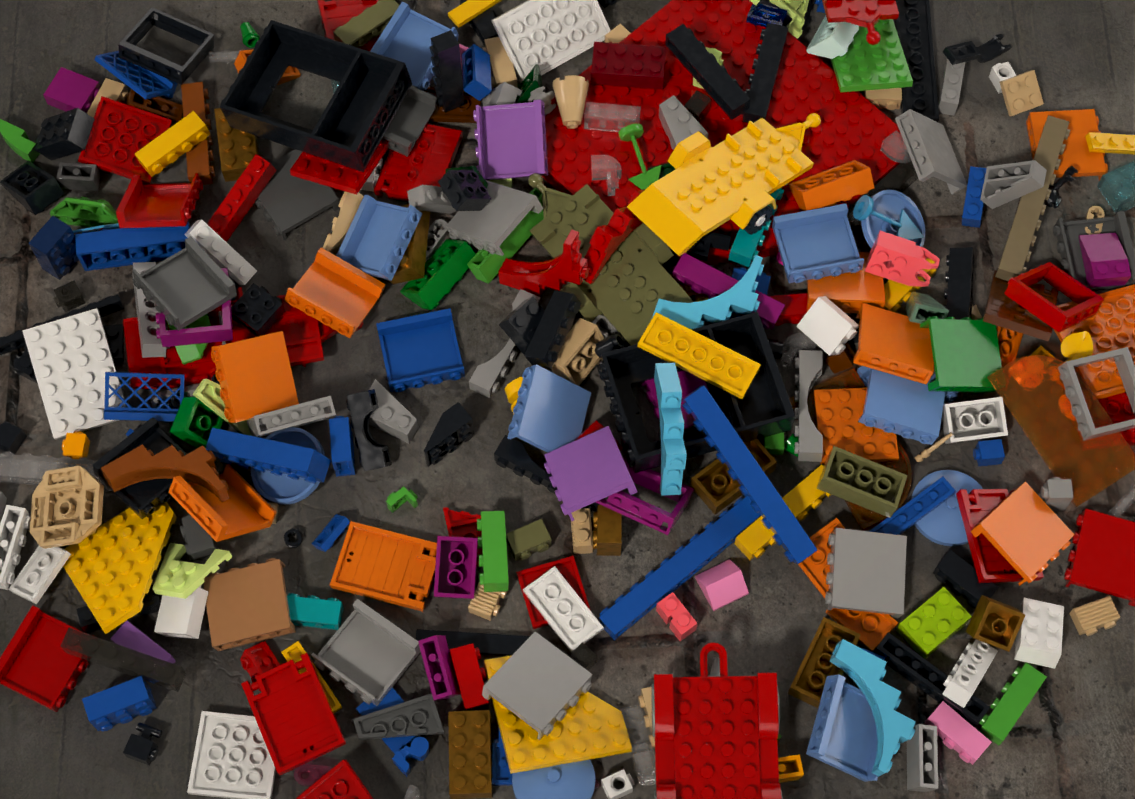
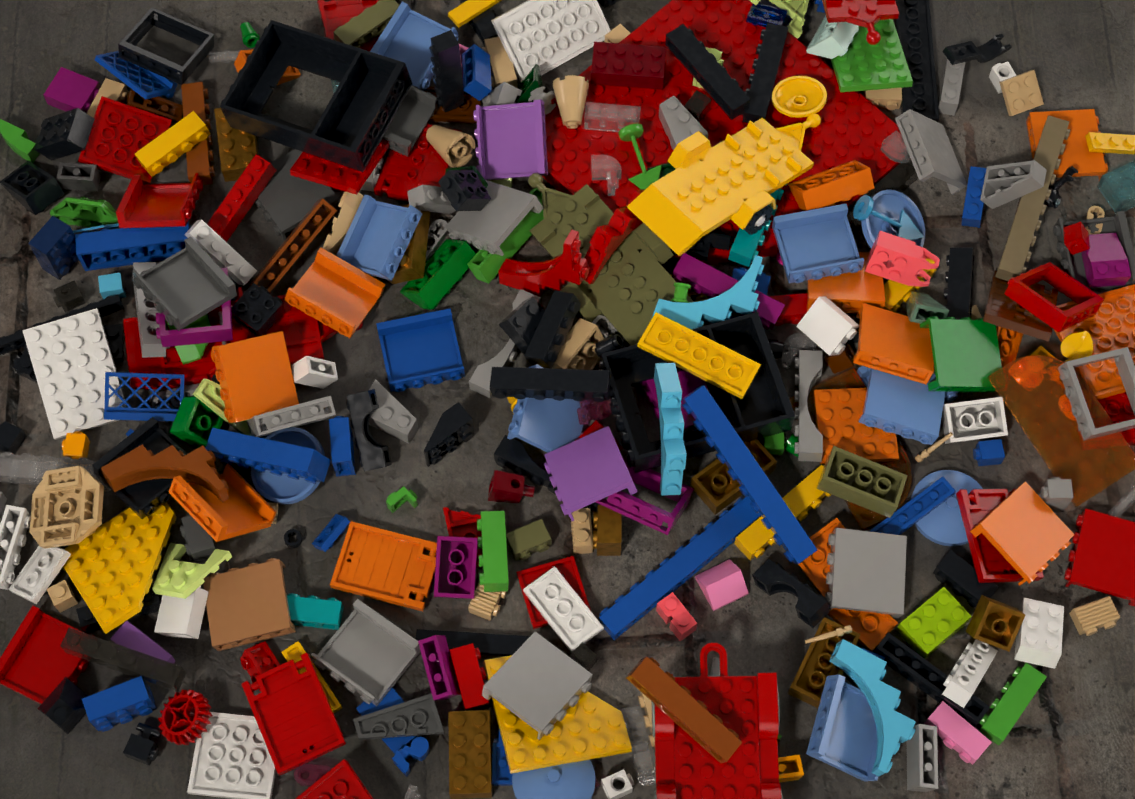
none -> black slope [38,677,88,734]
none -> tan brick [47,580,78,613]
none -> medium azure panel [98,273,126,300]
none -> red gear [158,689,213,745]
none -> dark orange brick [249,198,337,293]
none -> white brick [291,356,338,389]
none -> tan cone [426,125,475,168]
none -> dark red torso [488,470,535,503]
none -> black brick [490,367,611,402]
none -> clear pink piece [577,400,611,425]
none -> dark orange brick [626,656,742,763]
none -> bright green bush [671,282,691,303]
none -> black arch [752,559,830,628]
none -> yellow dish [772,76,827,118]
none -> tan piece [805,625,852,644]
none -> red brick [1063,221,1090,255]

